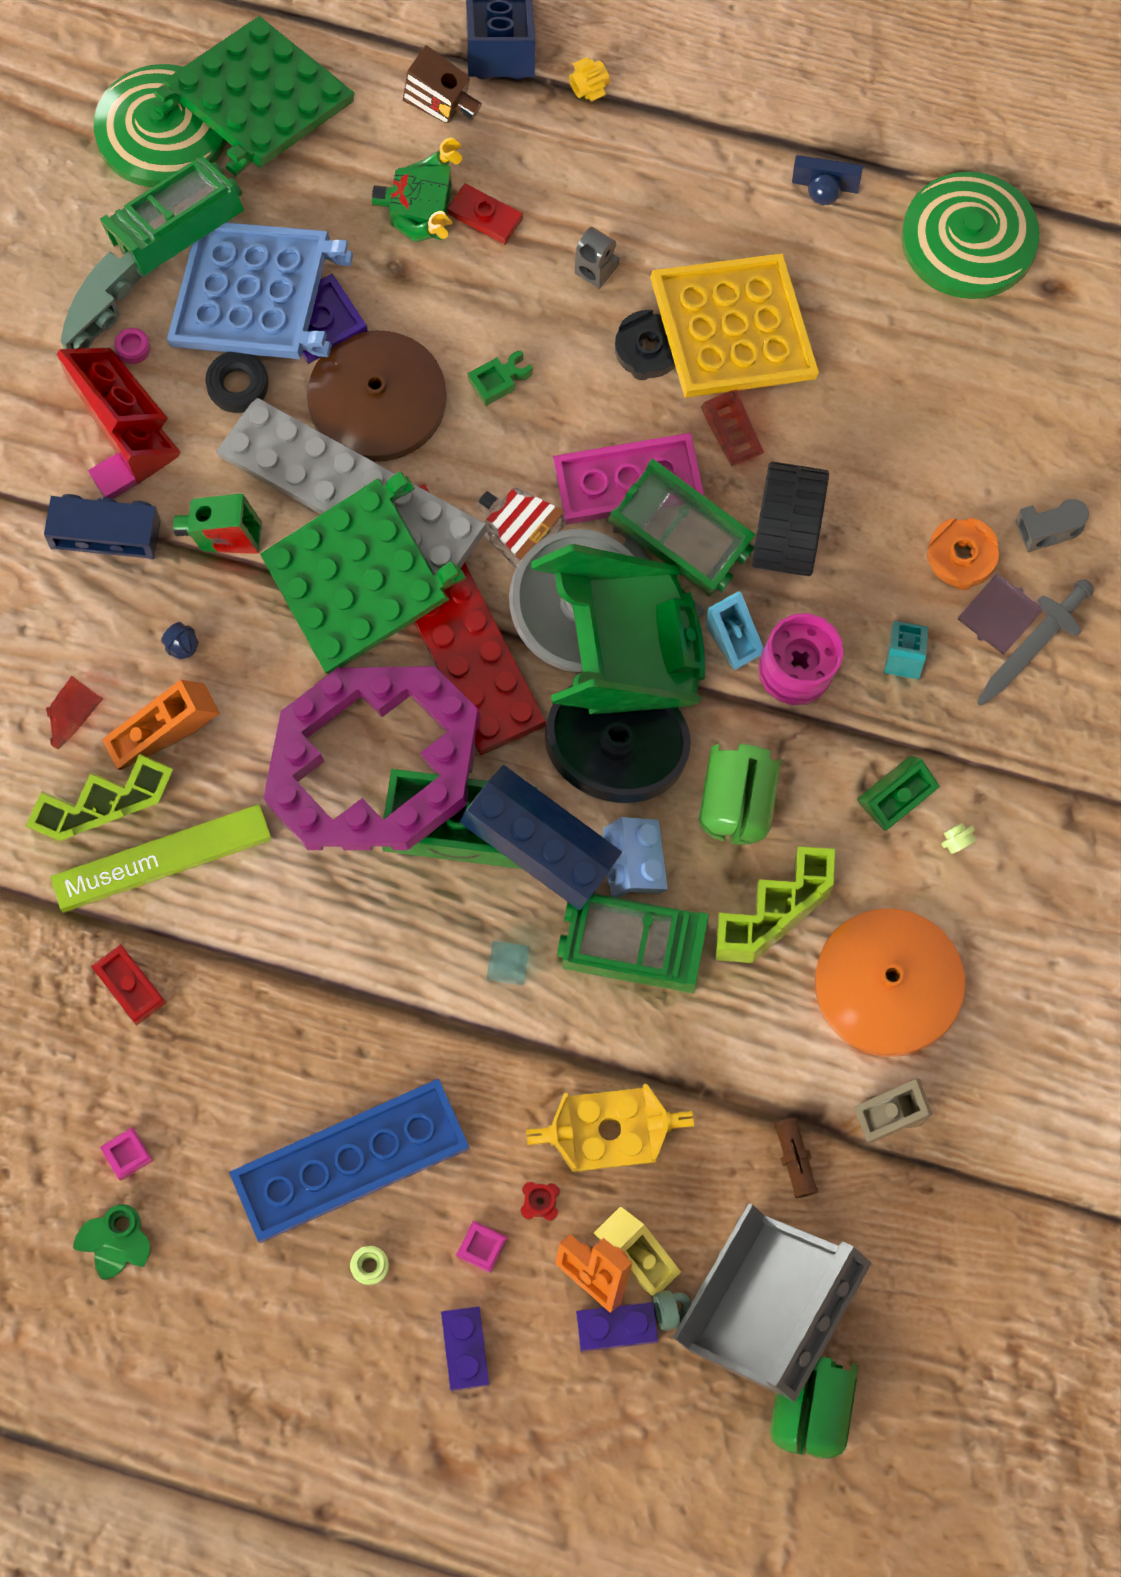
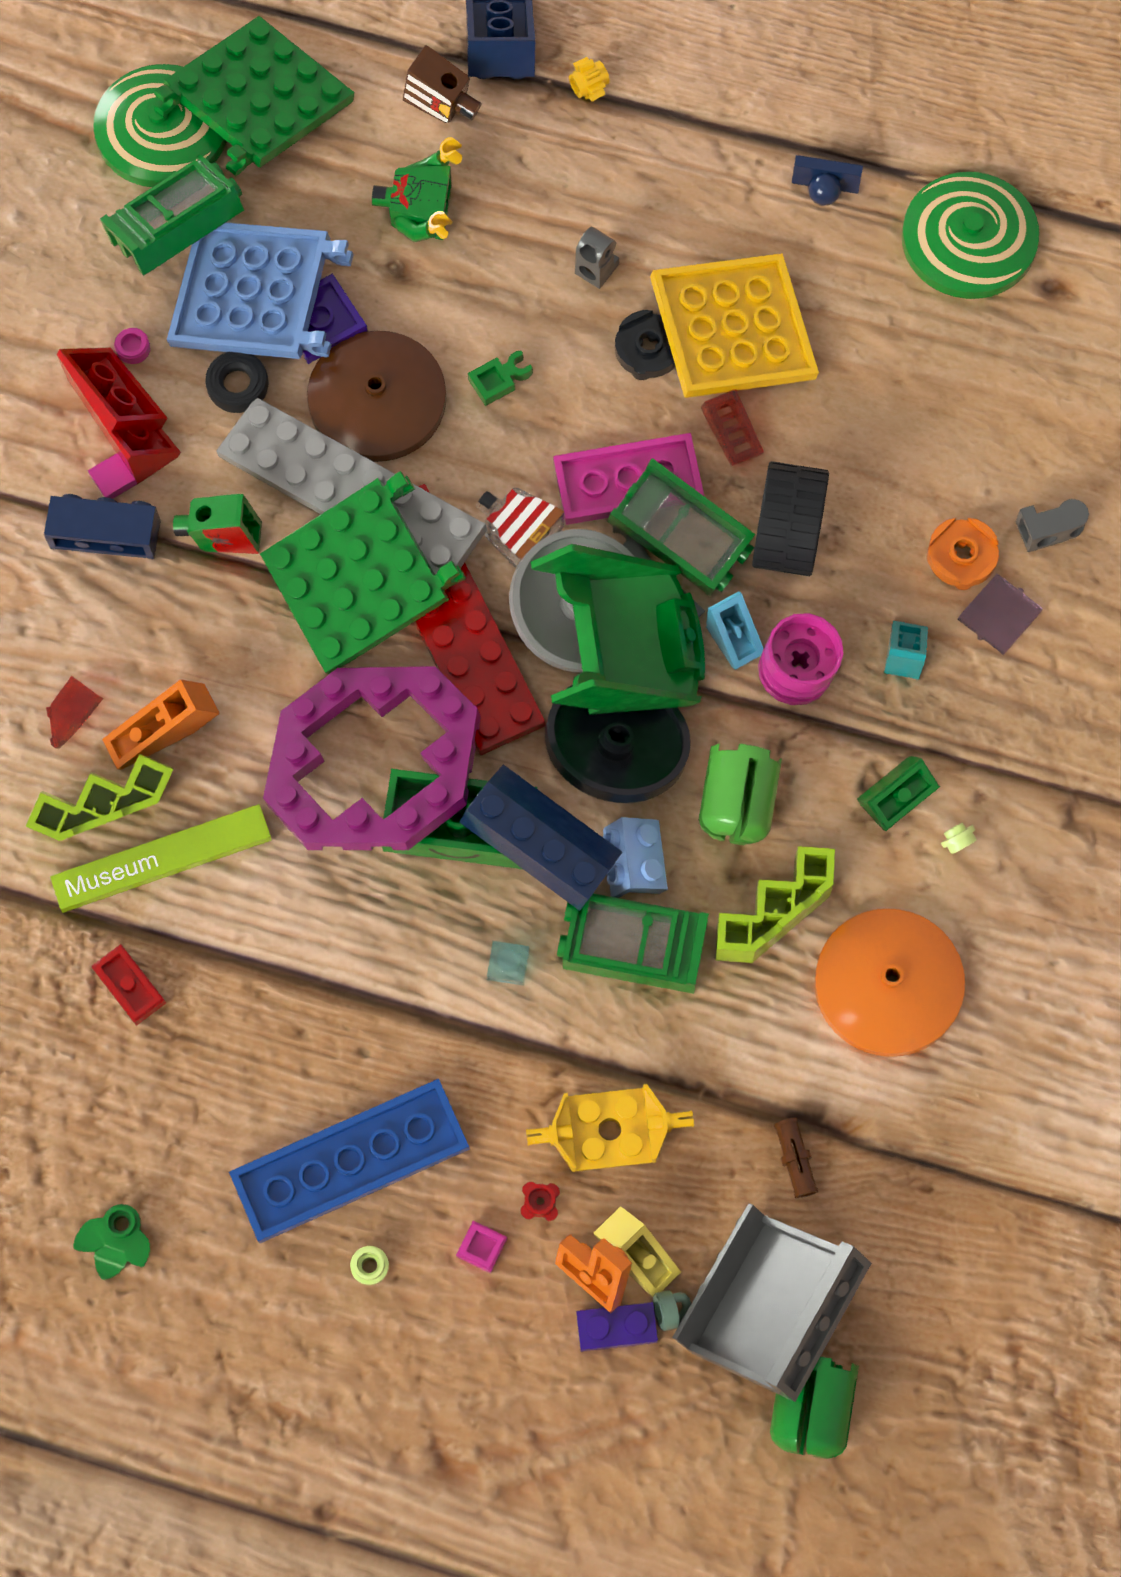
sand green slope [60,251,153,349] -> none
dark pink tile [100,1127,153,1181] -> none
dark blue plate [161,622,199,659] -> none
dark purple plate [441,1306,489,1391] -> none
red plate [447,183,523,245] -> none
dark tan slope [854,1079,933,1142] -> none
dark grey sword [977,579,1094,705] -> none

